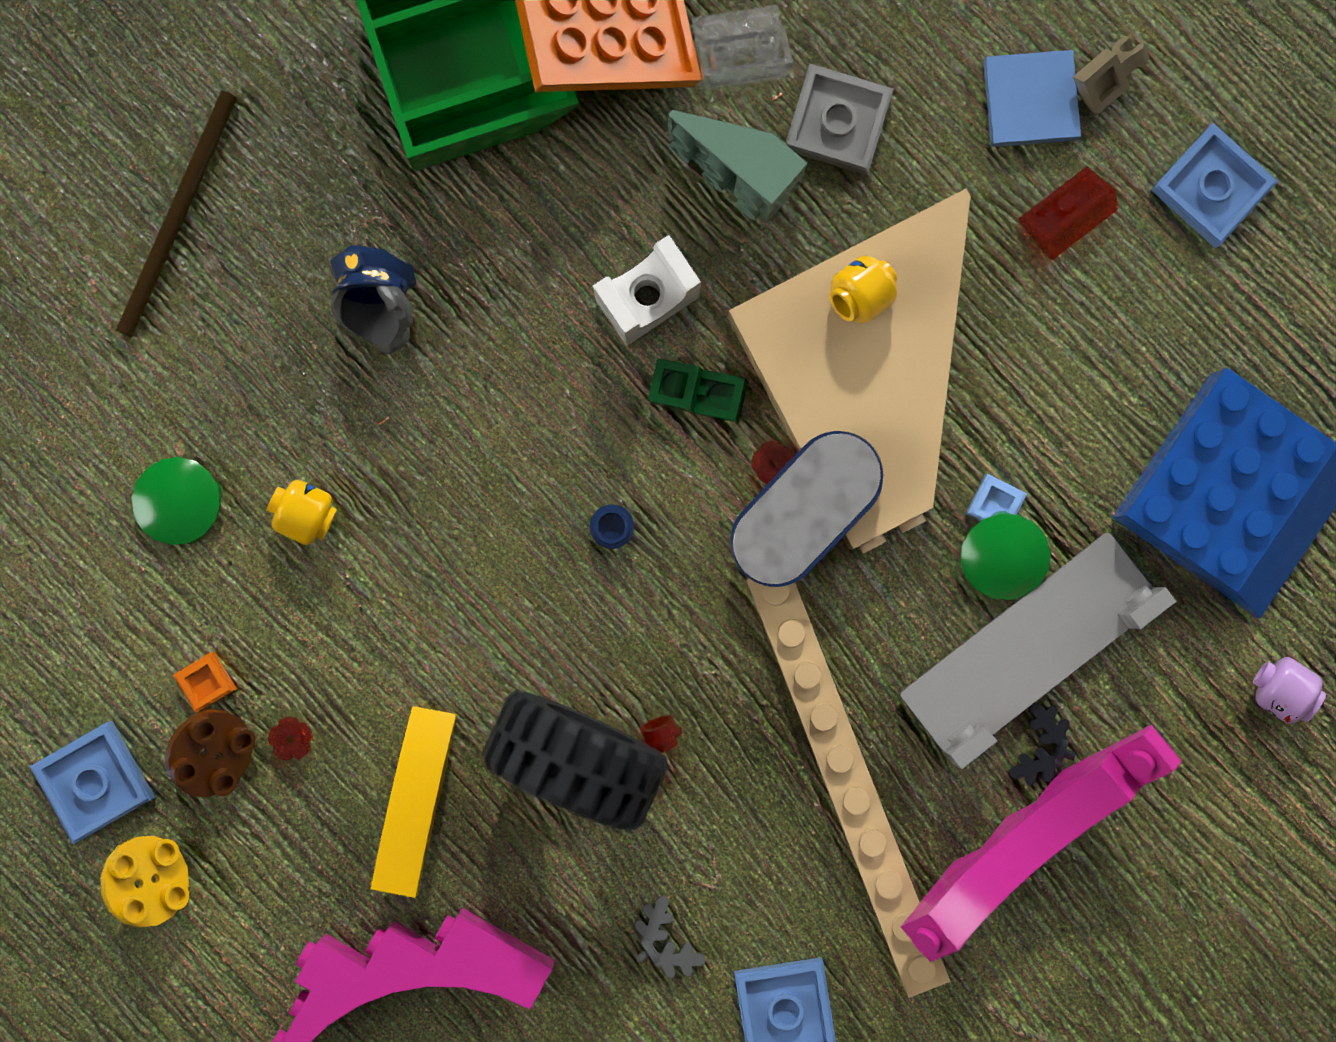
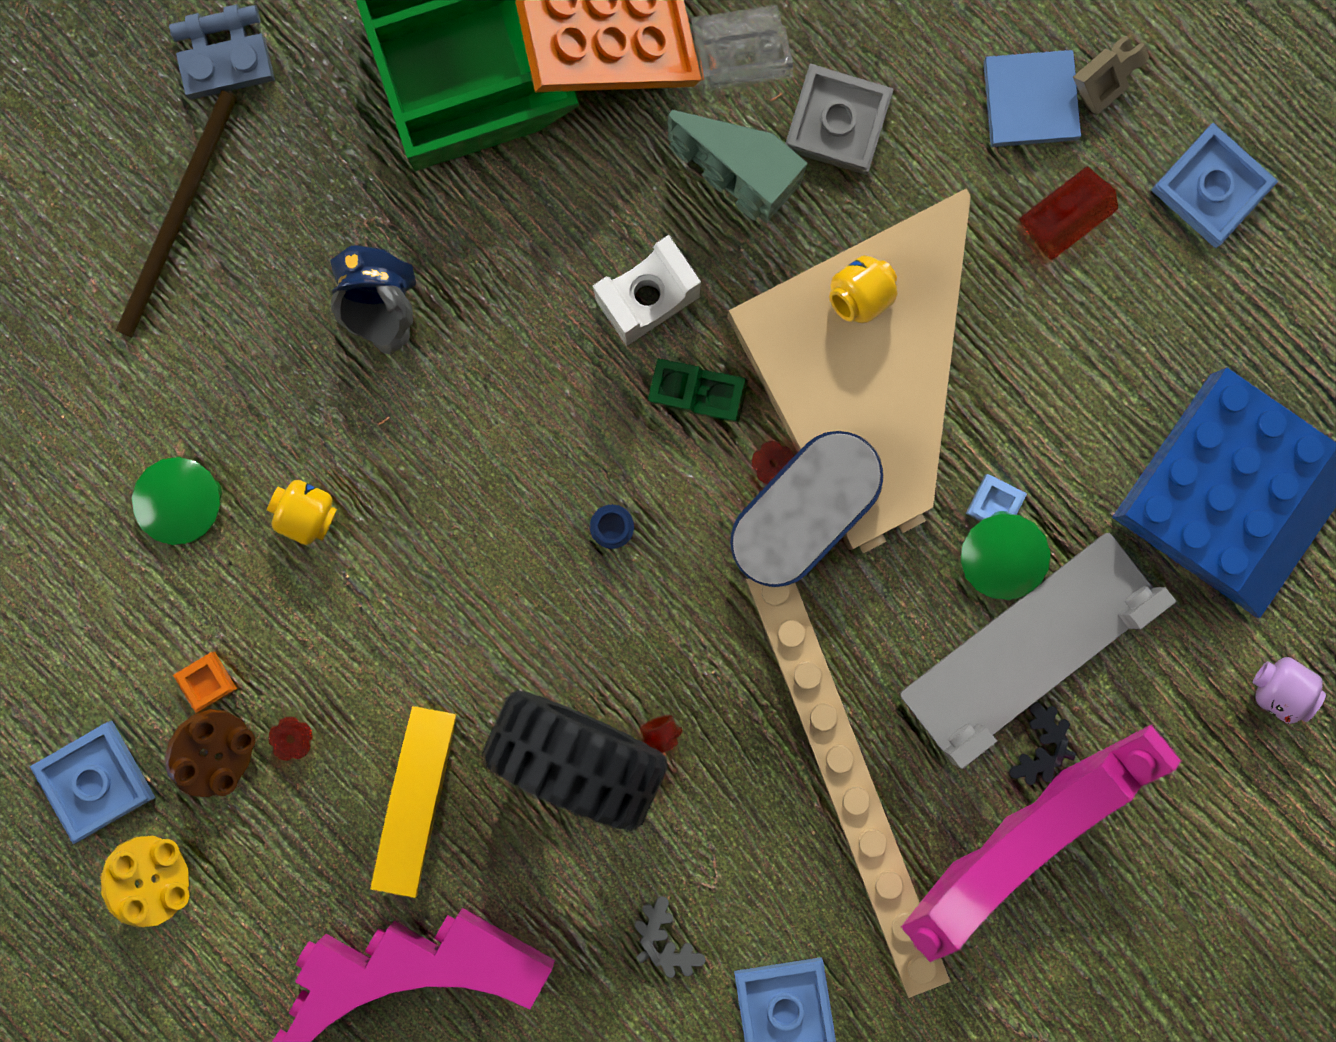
none -> sand blue plate [169,4,275,100]

